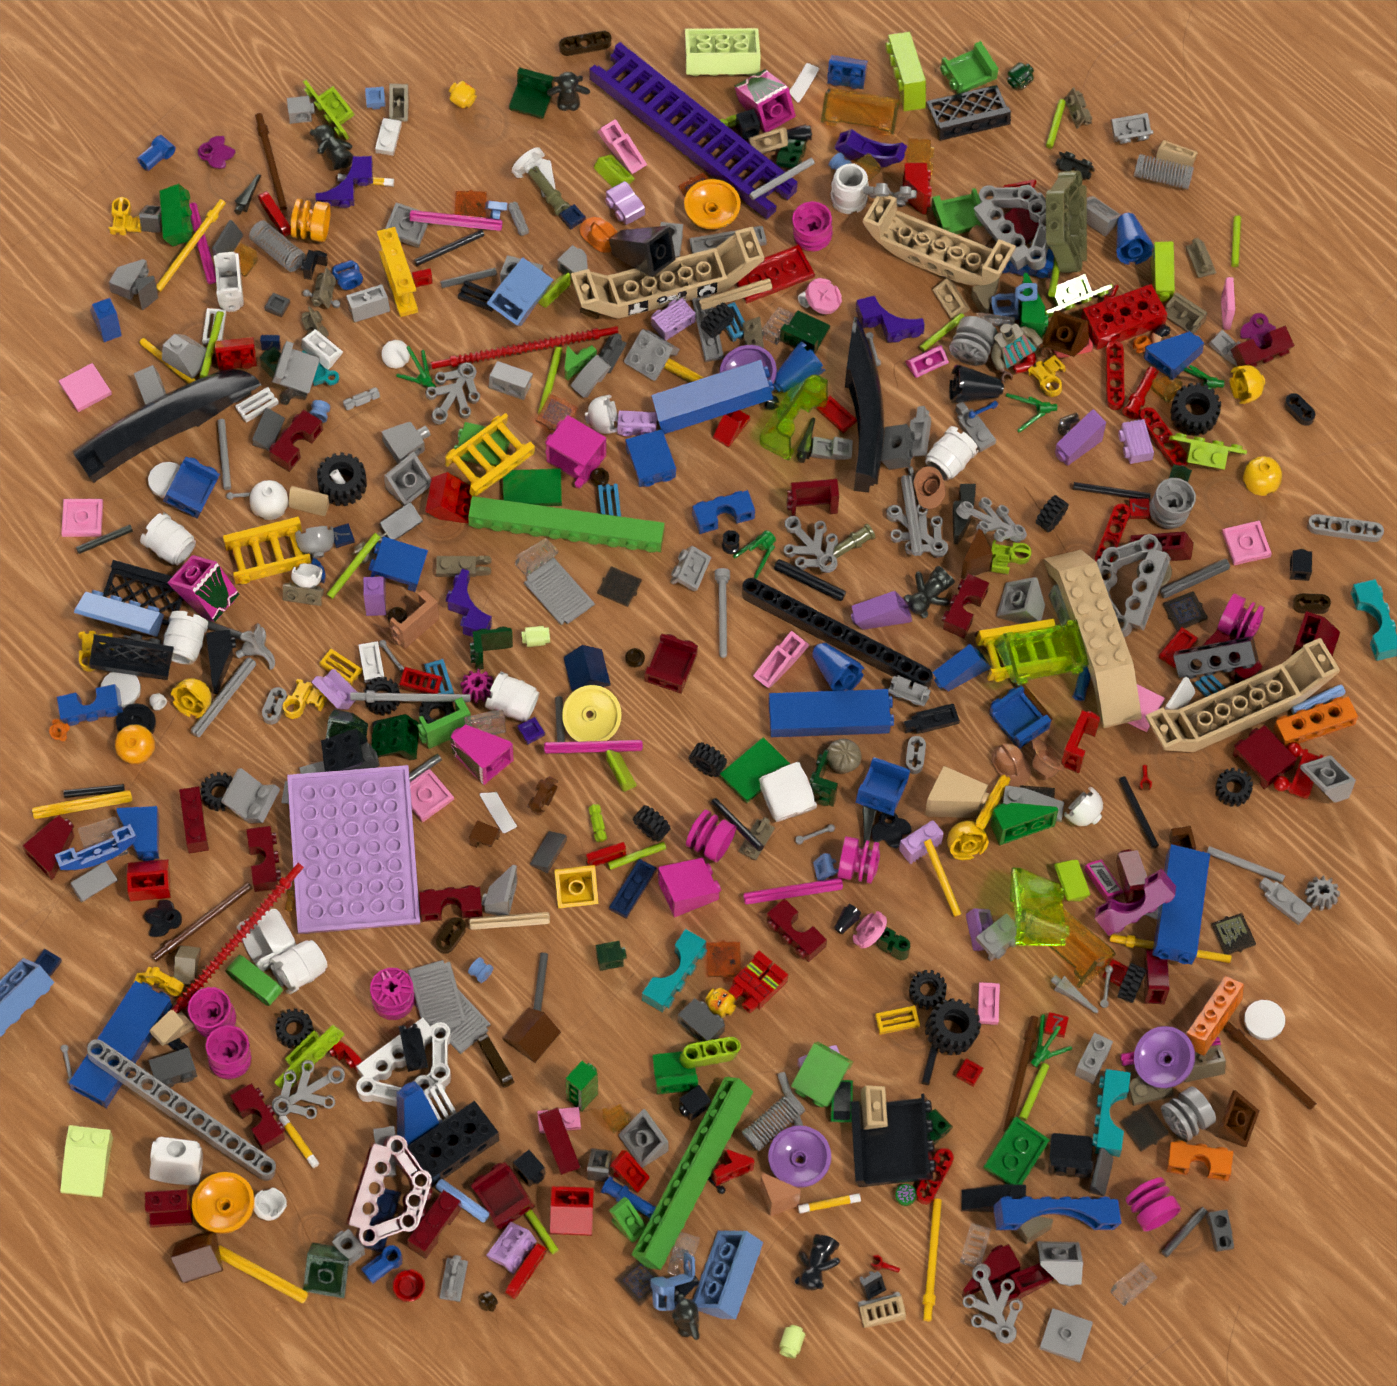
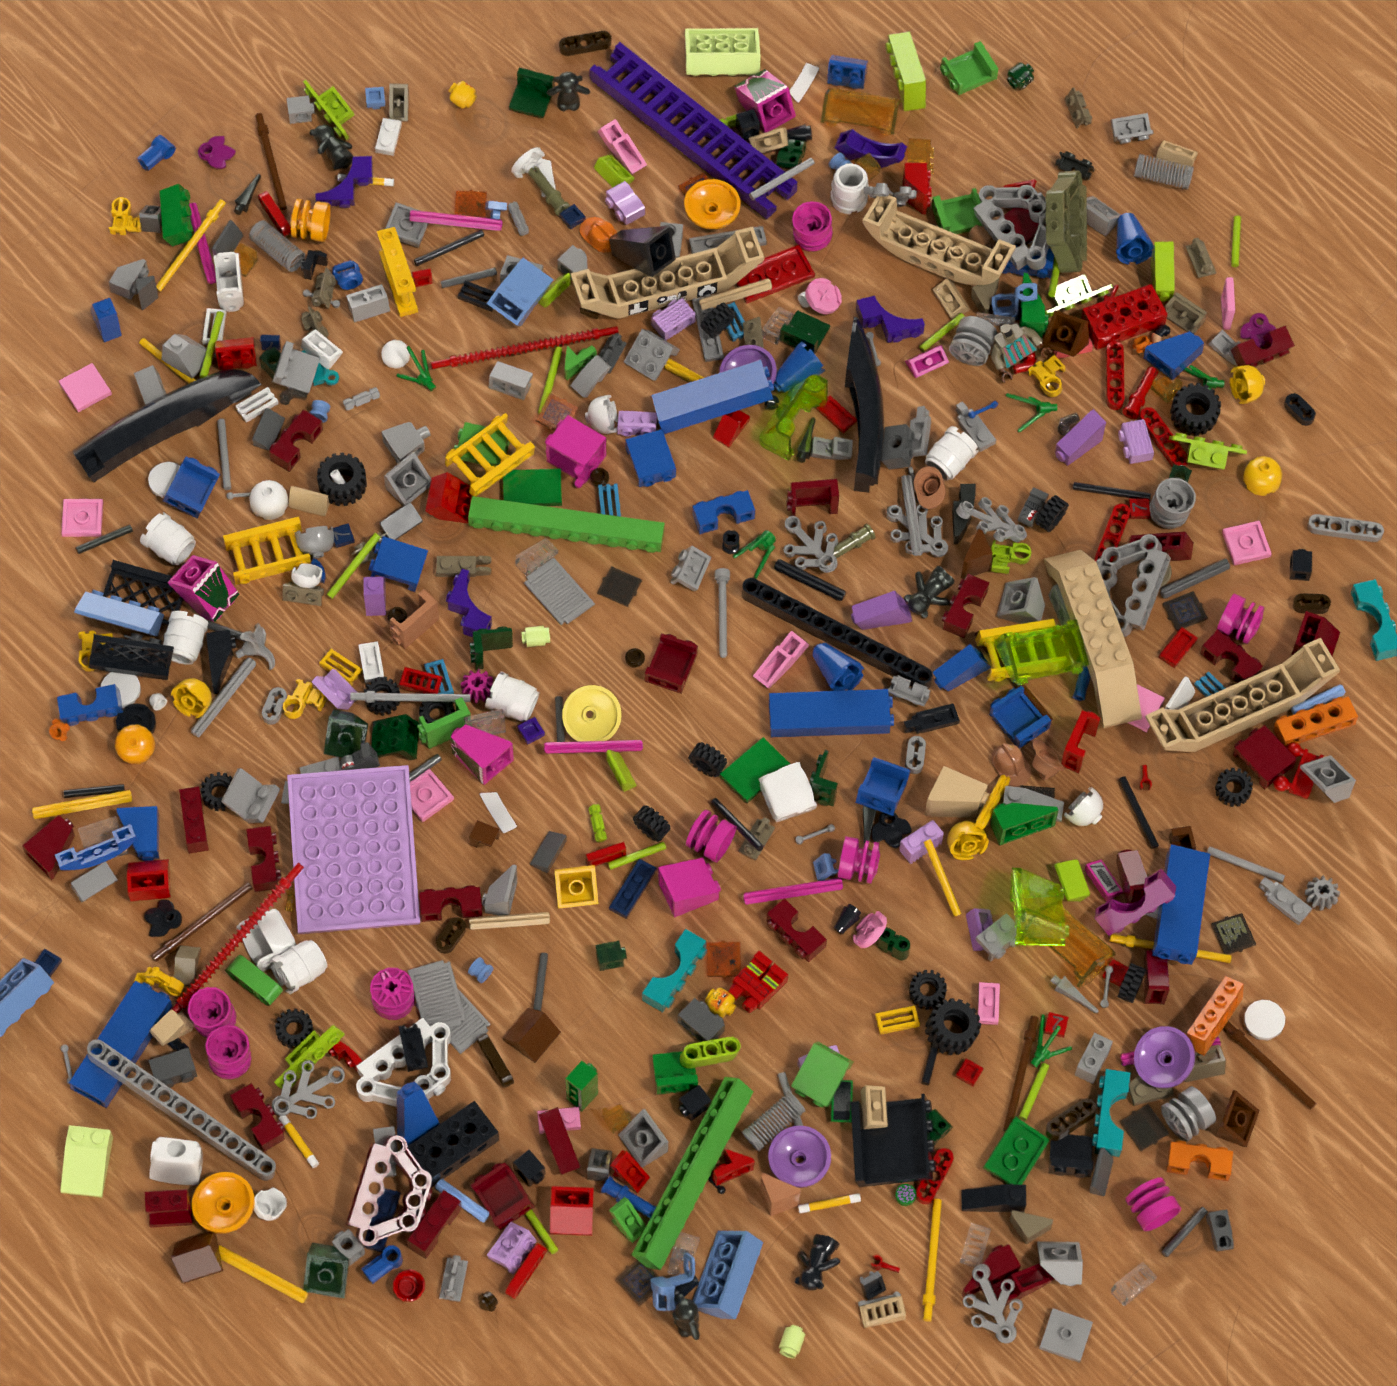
dark grey tile [264,293,290,318] -> none
black bracket [321,728,368,772] -> none
light grey hinge [379,640,404,673] -> none
white tile [423,1082,457,1124] -> none
light grey plant [425,363,480,425] -> none
reddish brown plate [528,776,558,816] -> none
dark blue slope [563,645,611,692] -> none
dark tan piece [827,739,862,774] -> none
black fence [927,85,1011,141] -> none
black cone [949,365,1004,403] -> none
blue arch [993,1196,1121,1230] -> none
lime bar [1046,99,1066,149] -> none
black brick [1174,636,1259,679] -> none
none -> dark grey leg [1018,487,1049,528]
none -> dark brown beam [1045,1099,1097,1141]

